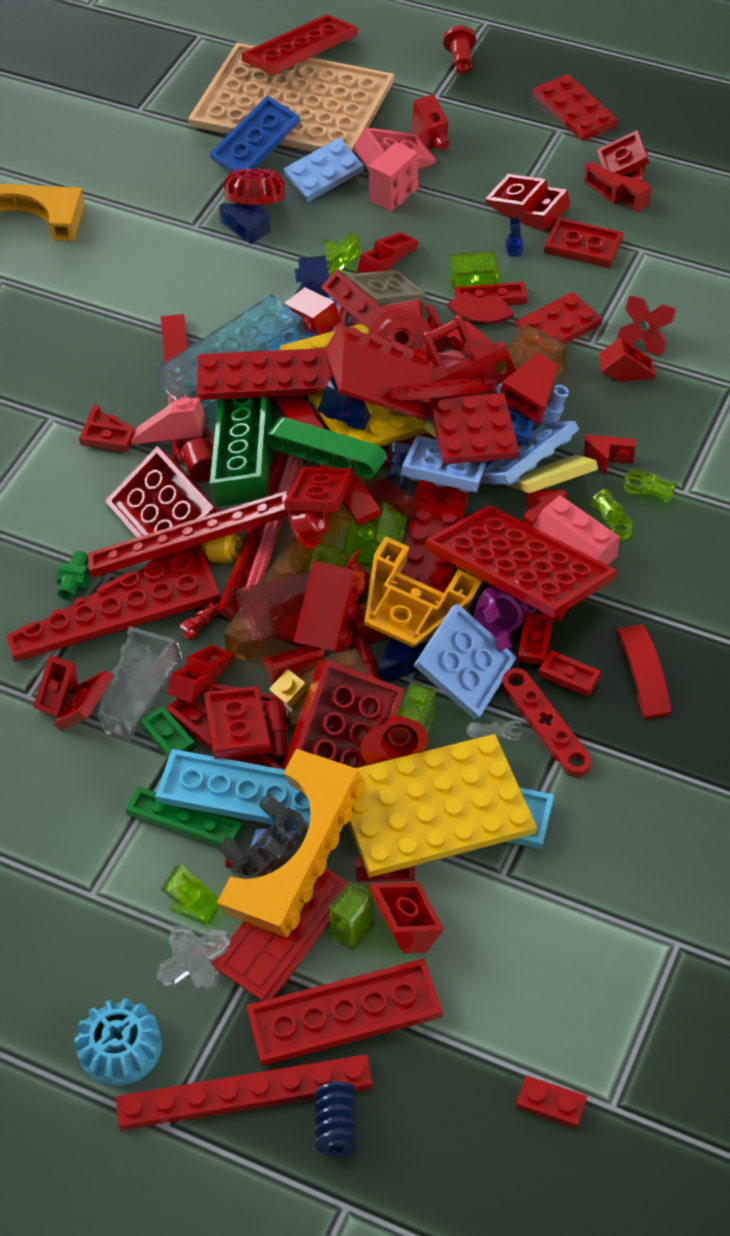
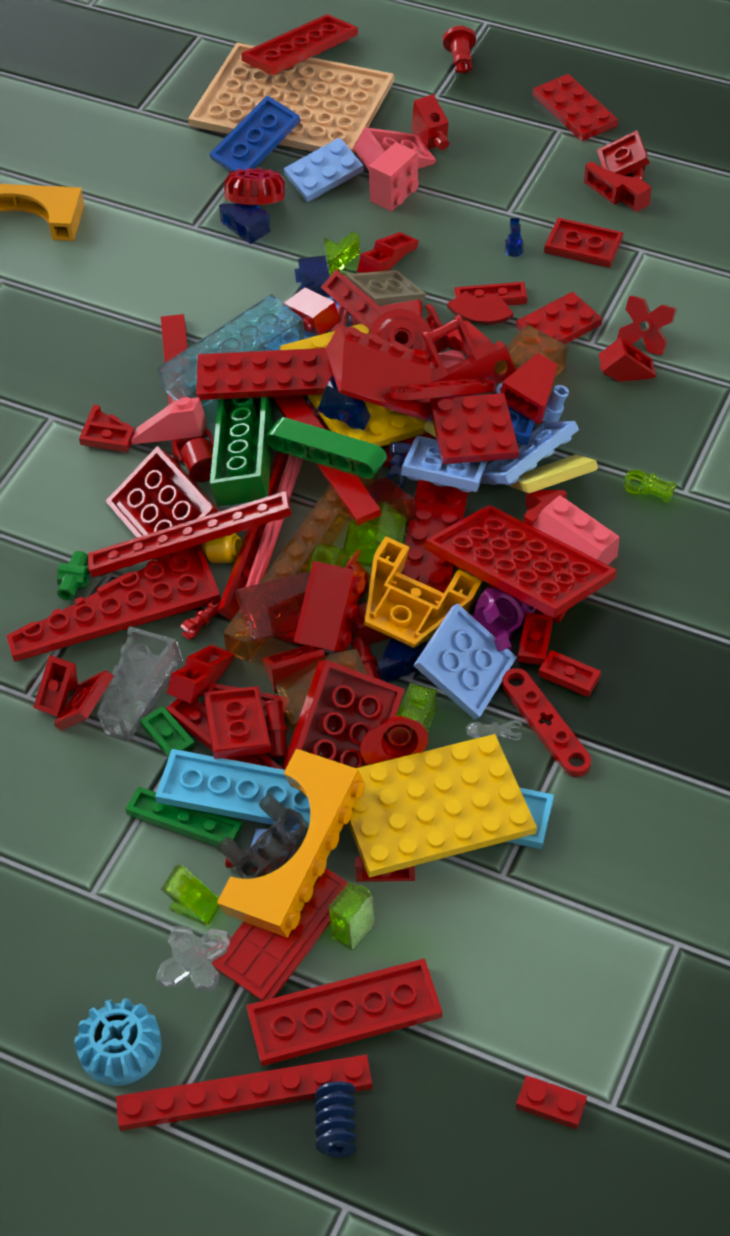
yellow plate [269,669,310,708] -> none
red tile [284,467,353,512] -> none
red piece [288,511,329,550] -> none
red slope [369,882,444,954] -> none
clear neon green brick [448,250,499,288] -> none
red slope [485,174,570,231] -> none
red slope [584,434,636,475] -> none
clear neon green connector [591,489,633,540] -> none
red slope [616,624,671,719] -> none

